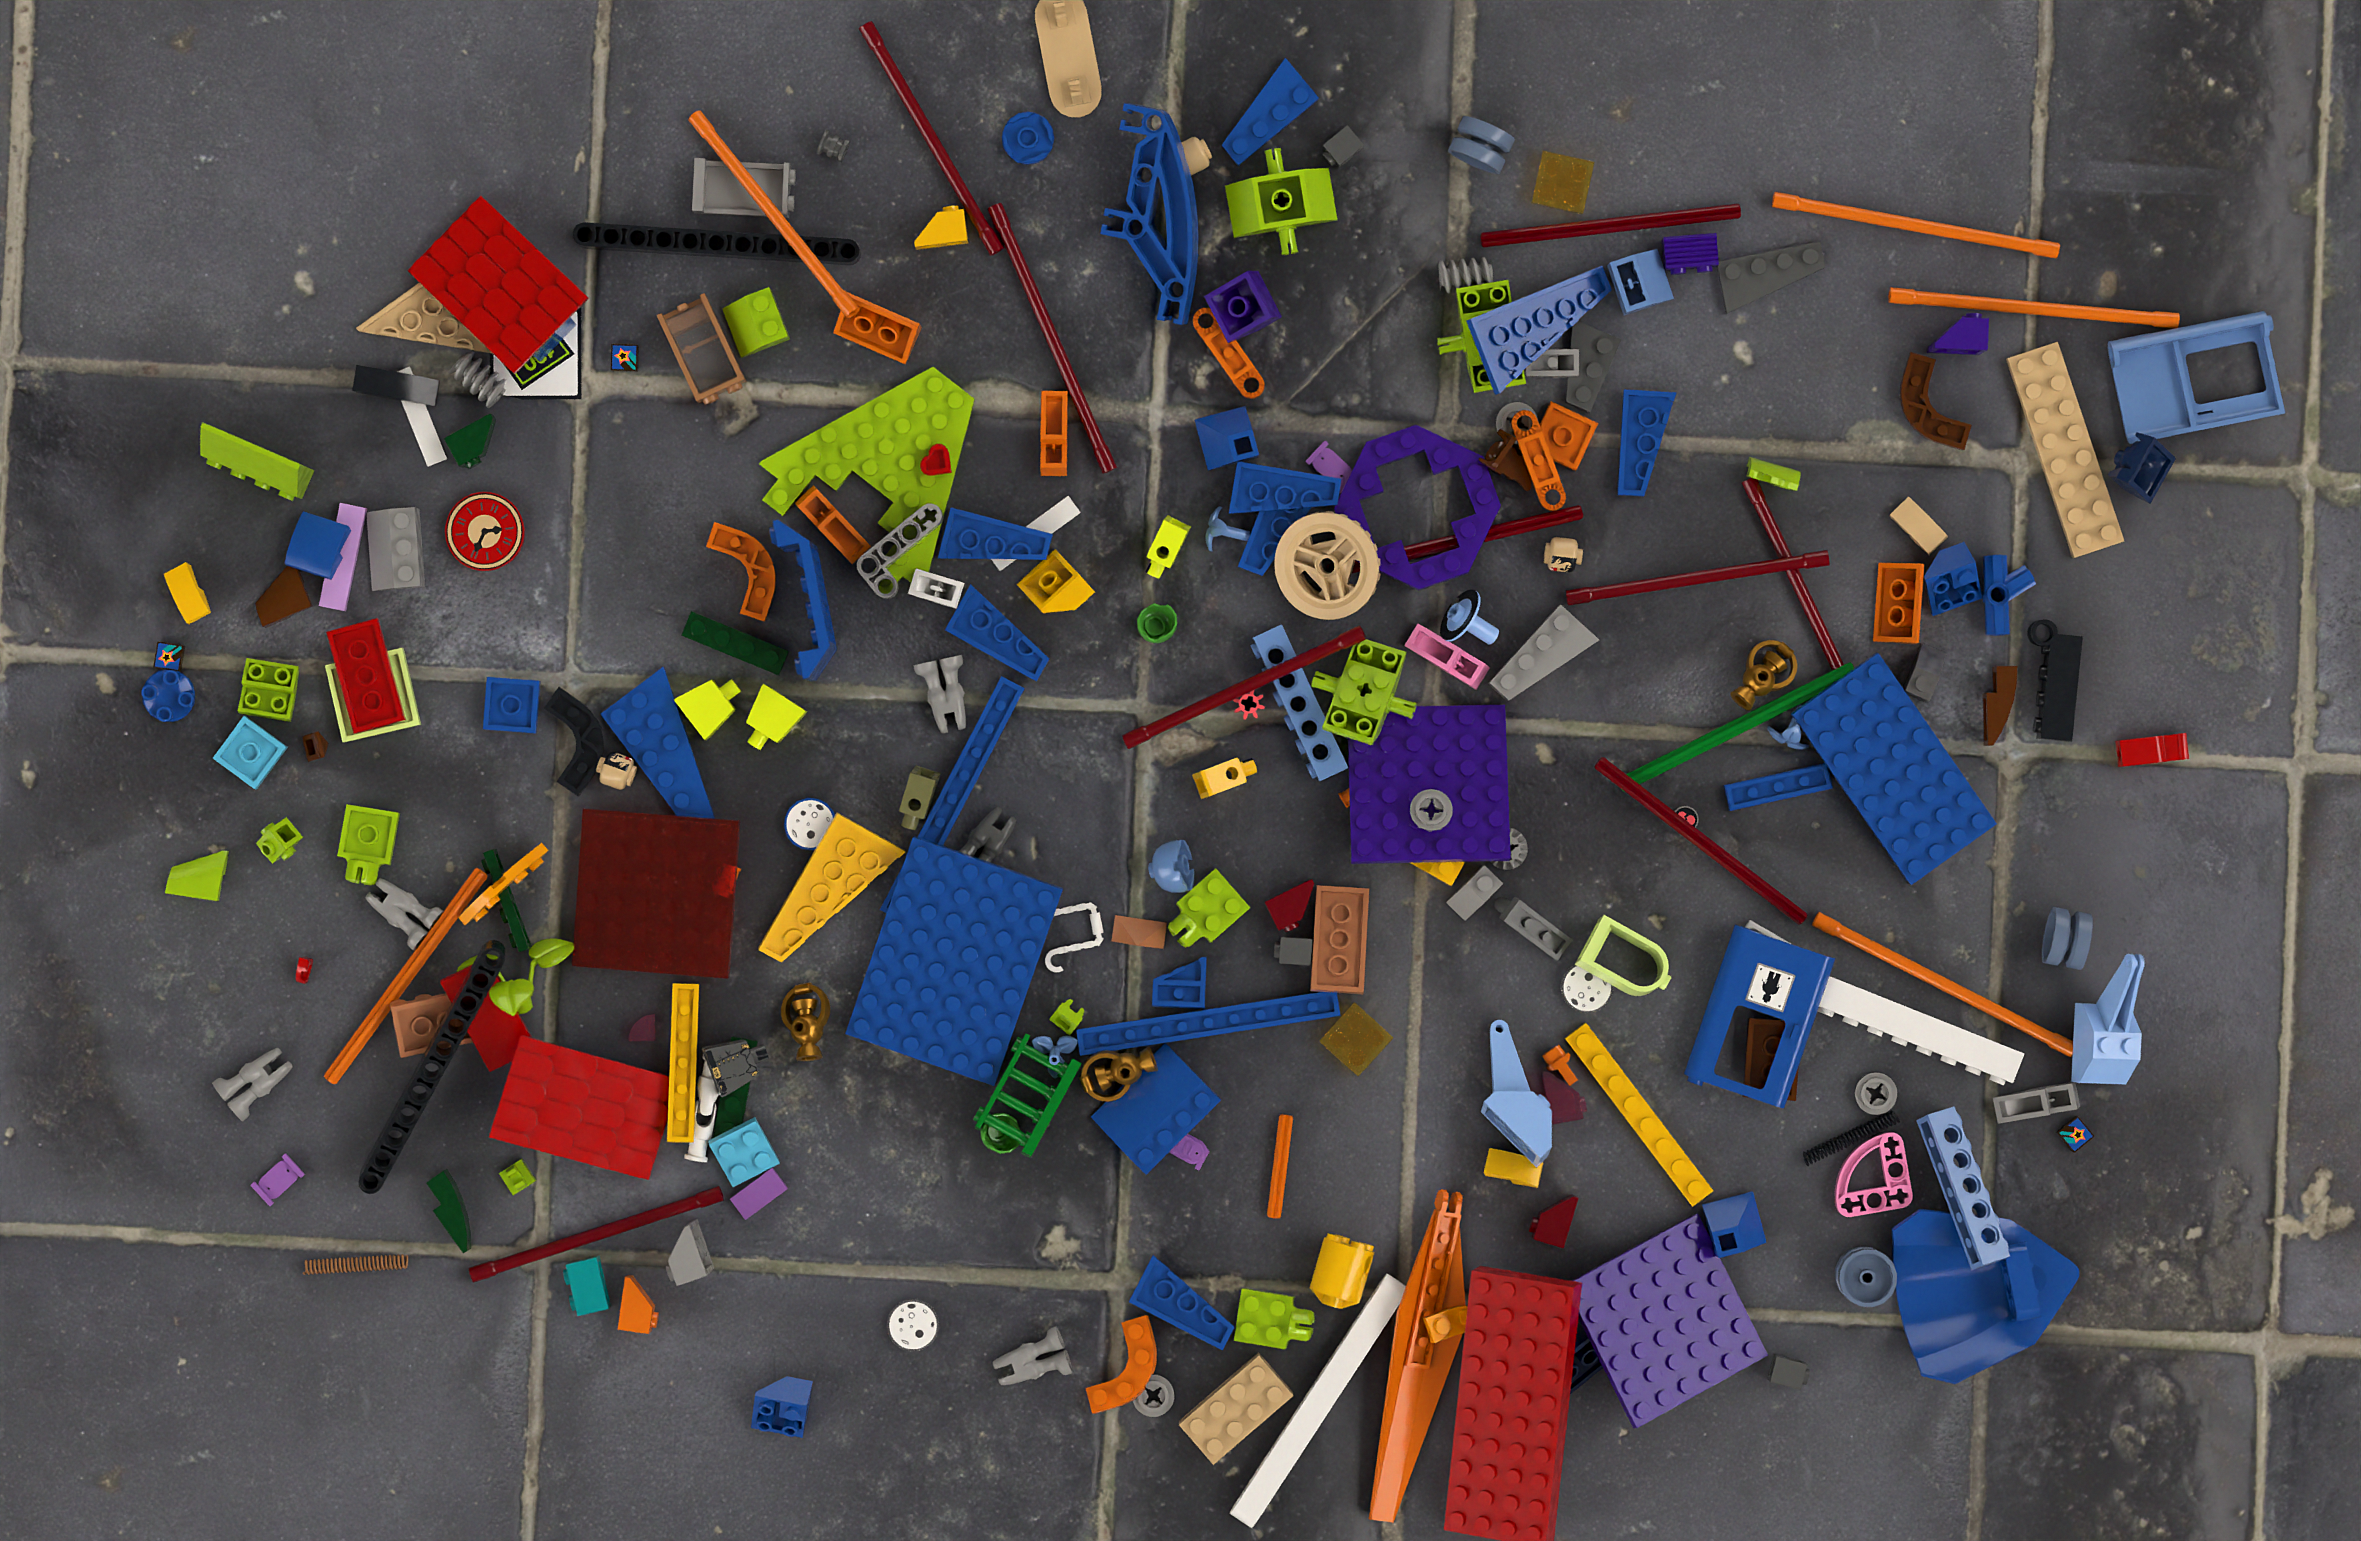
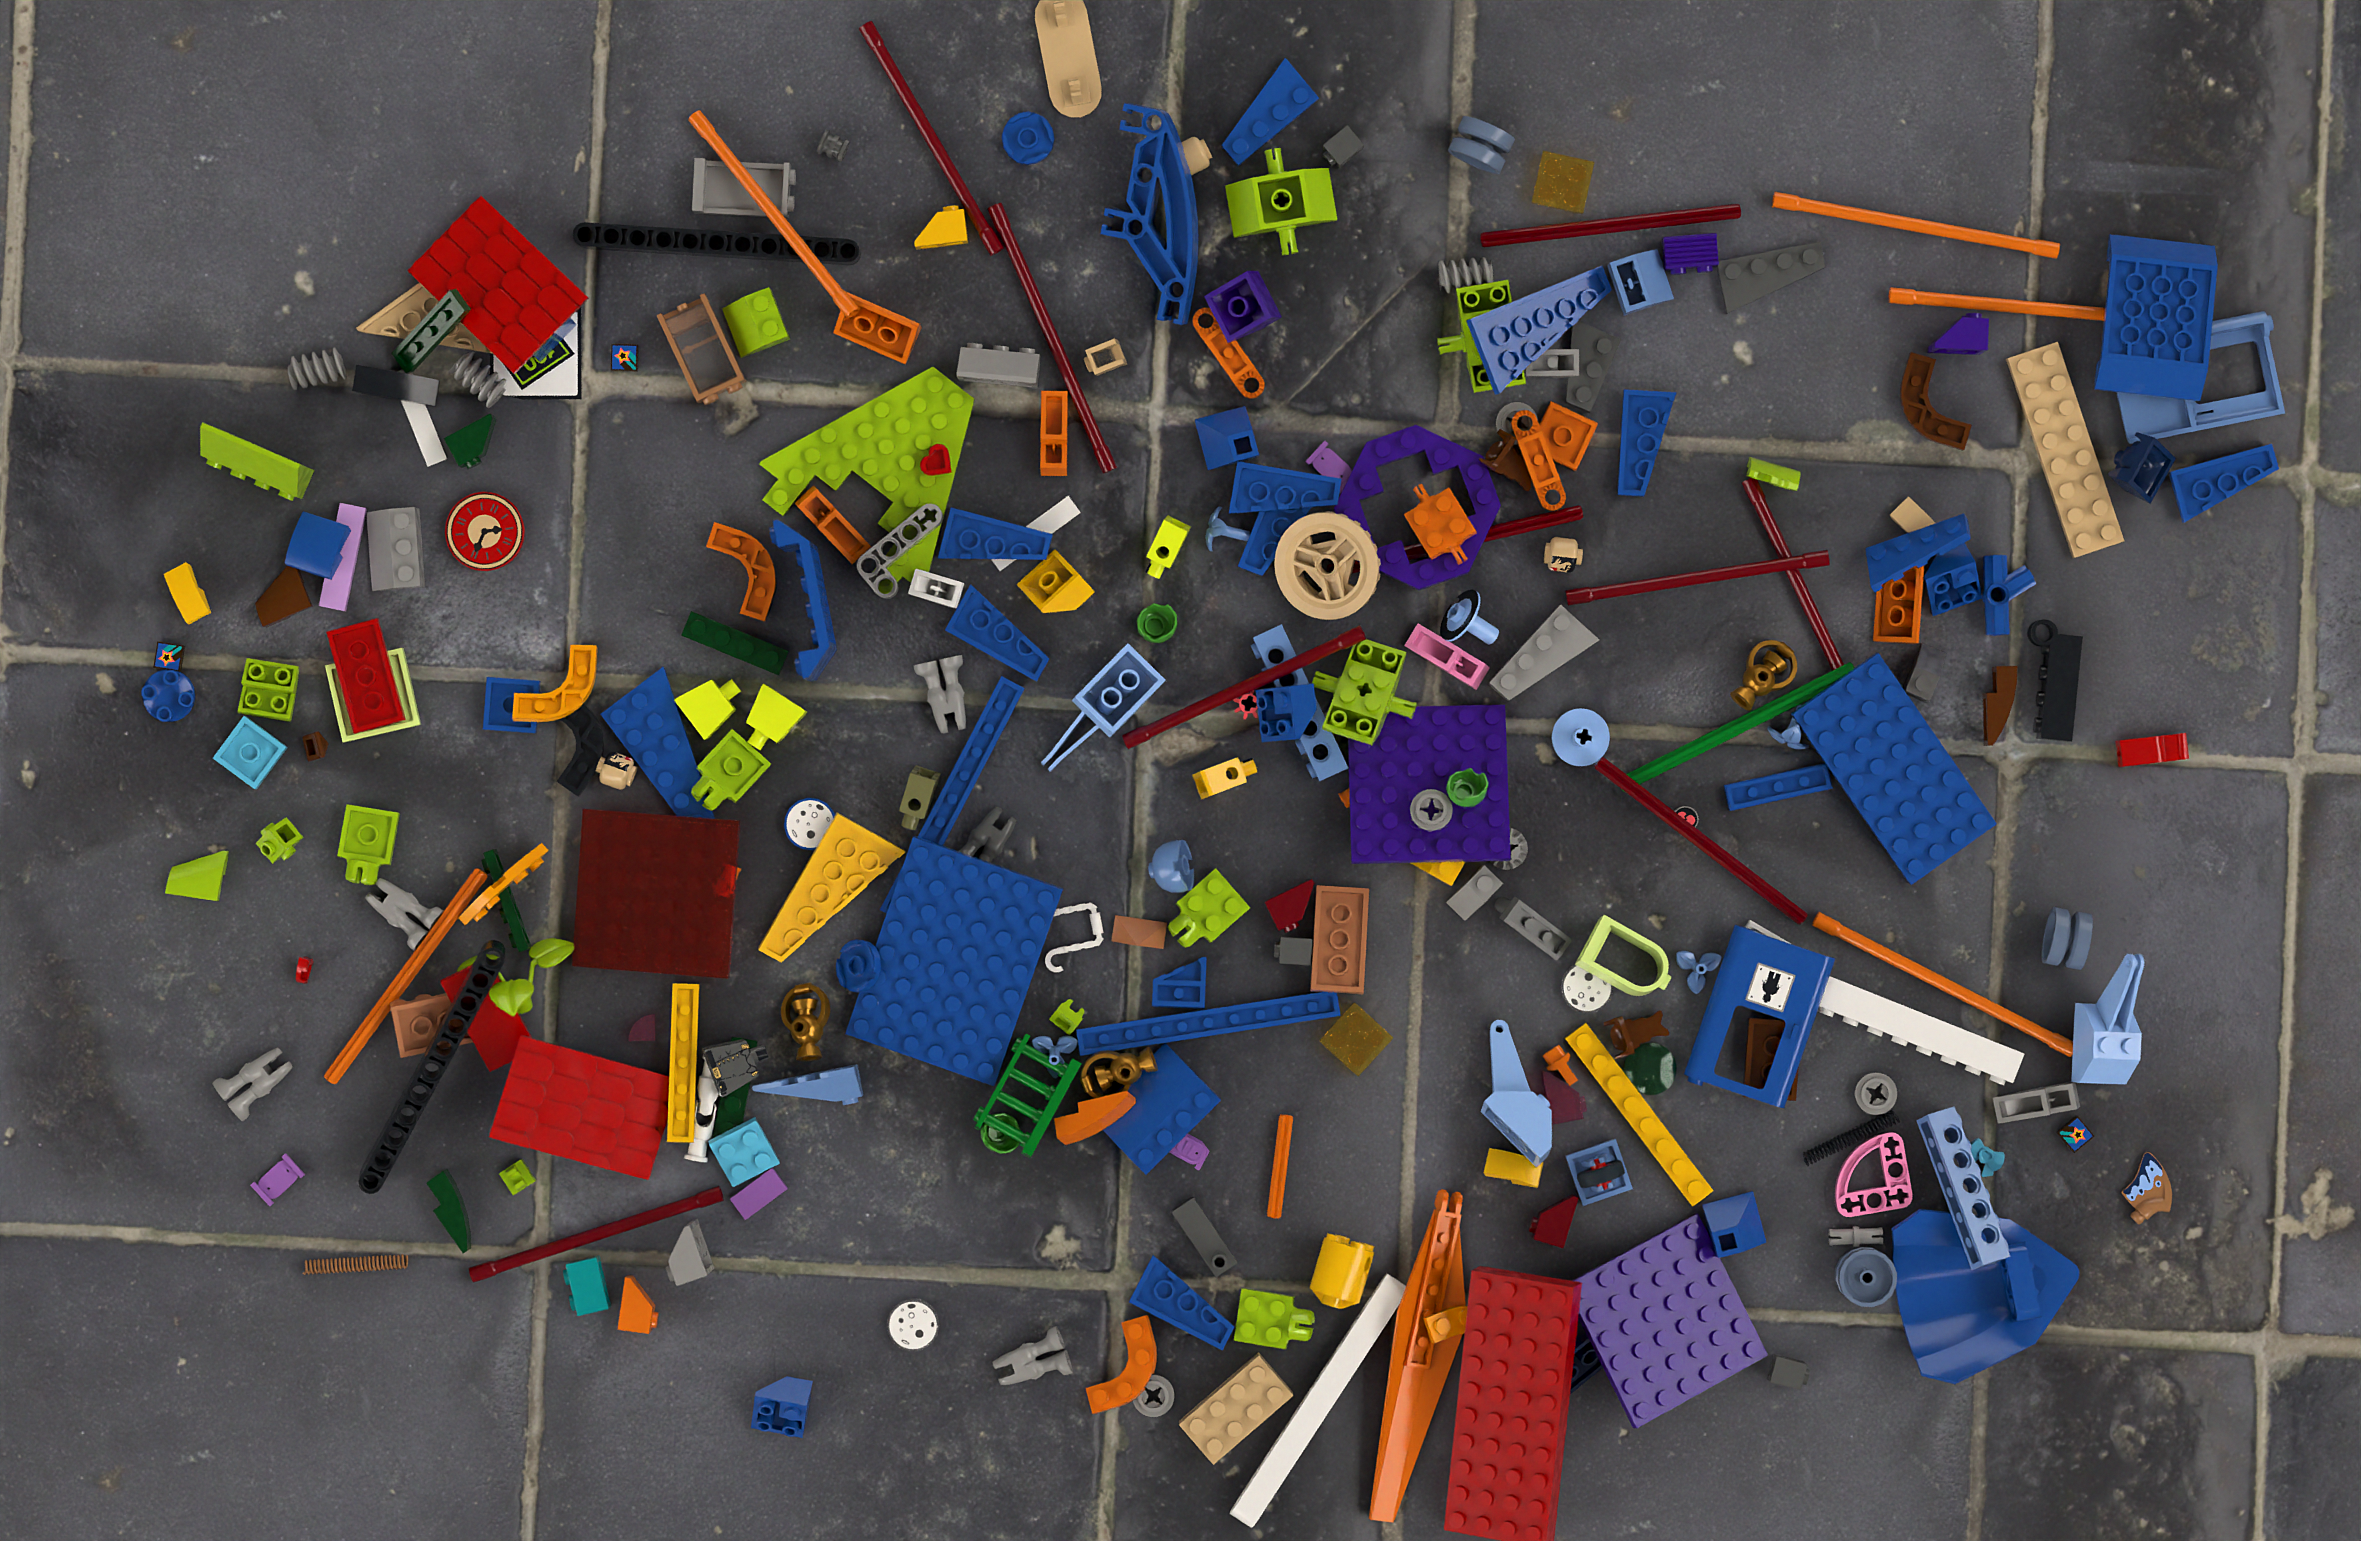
none -> light grey piece [288,347,347,390]
none -> dark green plate [391,289,471,374]
none -> light orange plate [512,645,598,722]
none -> lime plate [691,729,771,811]
none -> medium blue wedge [752,1064,863,1105]
none -> blue tile [836,939,881,993]
none -> light grey slope [957,343,1040,388]
none -> light blue slope [1041,644,1166,772]
none -> orange slope [1054,1091,1136,1145]
none -> tan window [1084,338,1127,376]
none -> dark grey piece [1172,1197,1238,1277]
none -> blue slope [1256,683,1317,742]
none -> orange plate [1404,484,1477,564]
none -> bright green hair [1446,768,1489,807]
none -> light blue piece [1552,708,1610,766]
none -> medium blue plate [1565,1138,1633,1206]
none -> reddish brown hair [1603,1011,1669,1059]
none -> clear green dish [1624,1043,1677,1095]
none -> medium blue plant [1676,951,1722,994]
none -> light grey pin [1828,1226,1883,1247]
none -> blue wing [1865,513,1971,593]
none -> medium azure piece [1971,1138,2005,1177]
none -> blue slope [2094,234,2218,401]
none -> medium nougat arm [2121,1152,2172,1224]
none -> blue wing [2168,444,2279,523]

